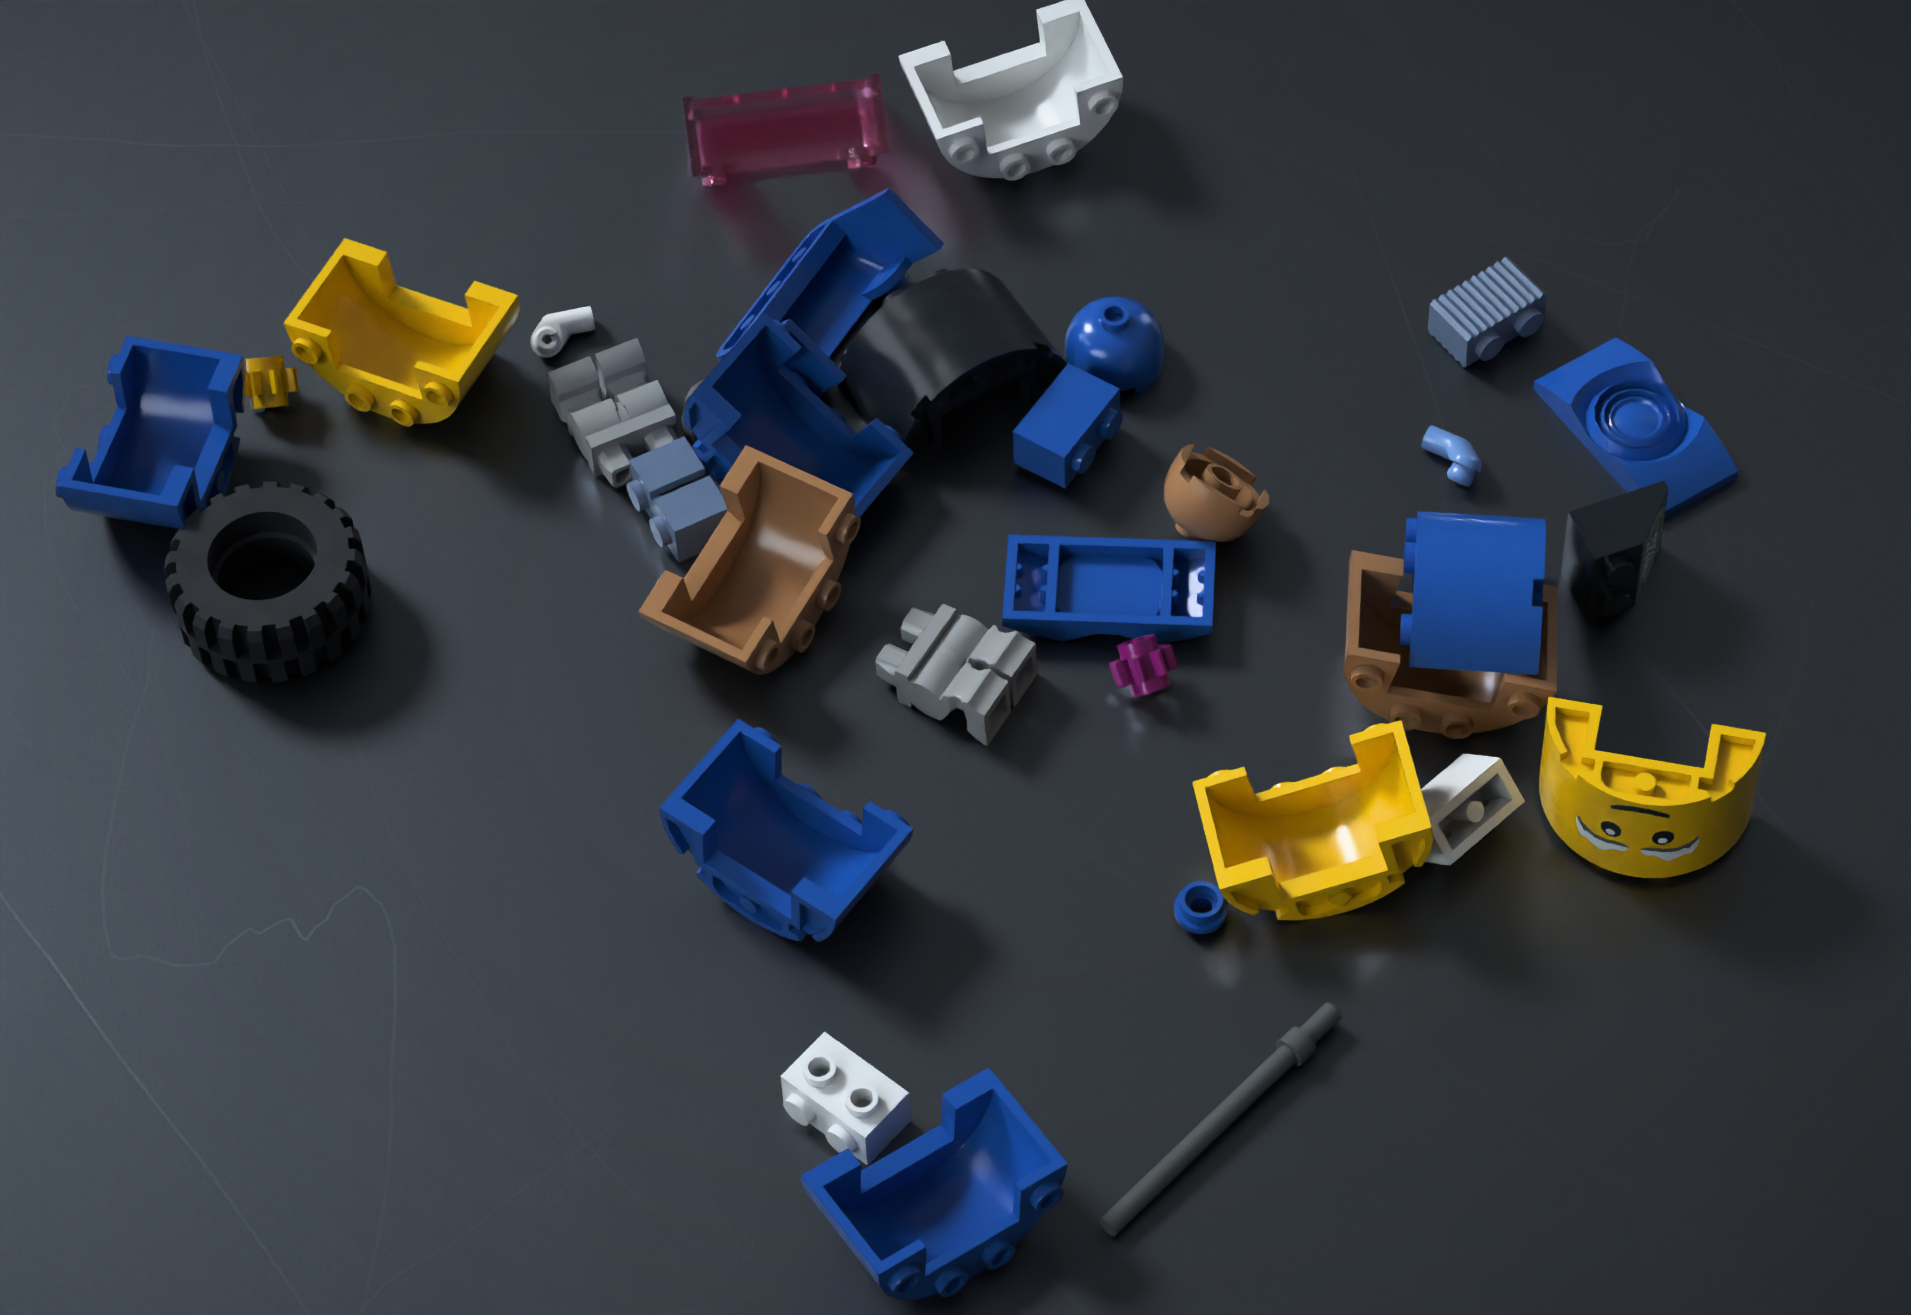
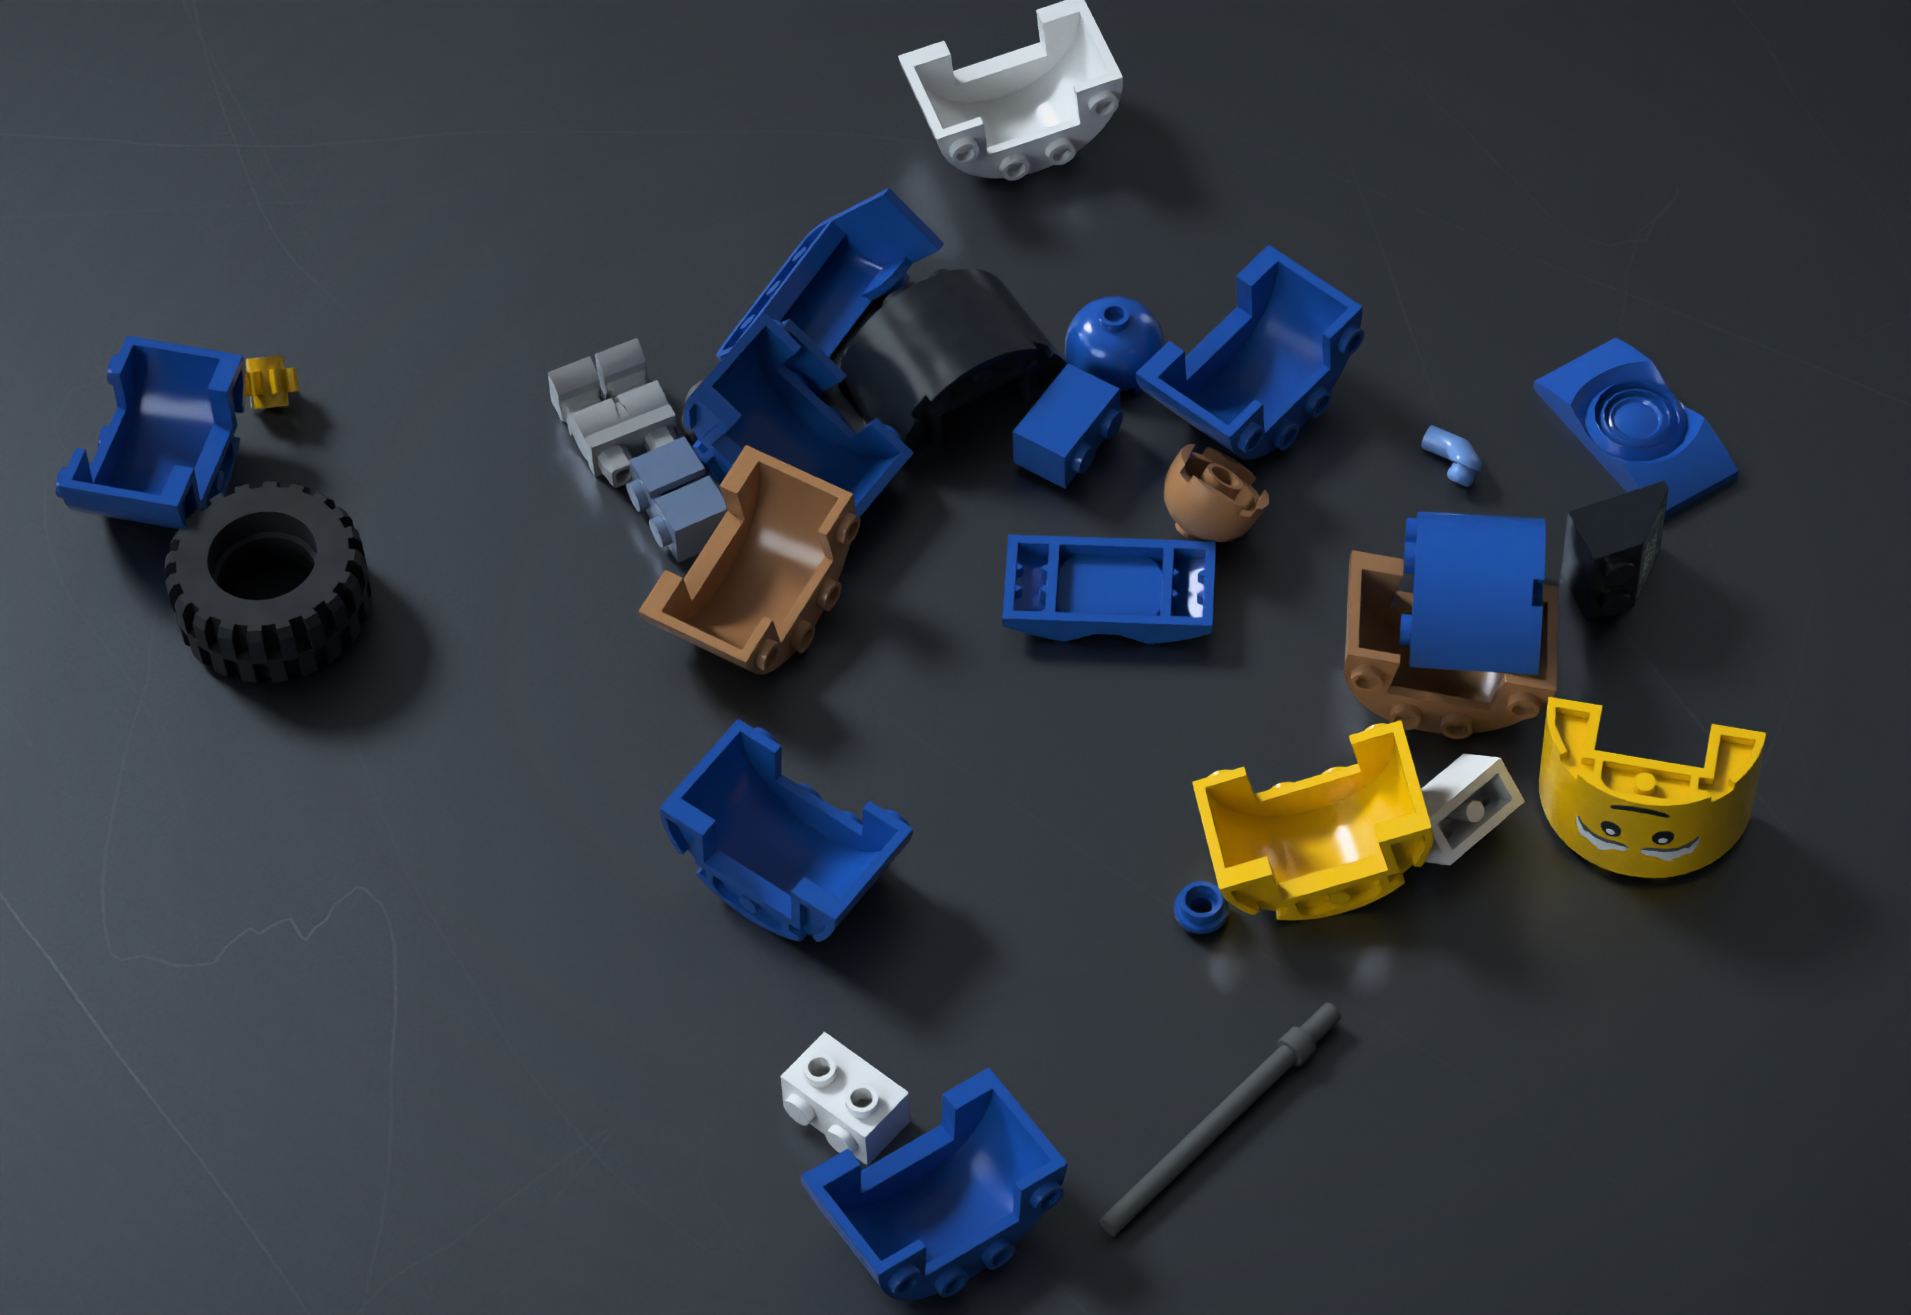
yellow cylinder [283,238,519,427] -> none
white arm [531,306,595,357] -> none
clear pink windscreen [681,73,890,187] -> none
light grey hips [875,604,1038,746] -> none
magenta gear [1109,634,1179,697] -> none
sand blue brick [1428,257,1547,367] -> none
none -> blue cylinder [1135,245,1364,460]

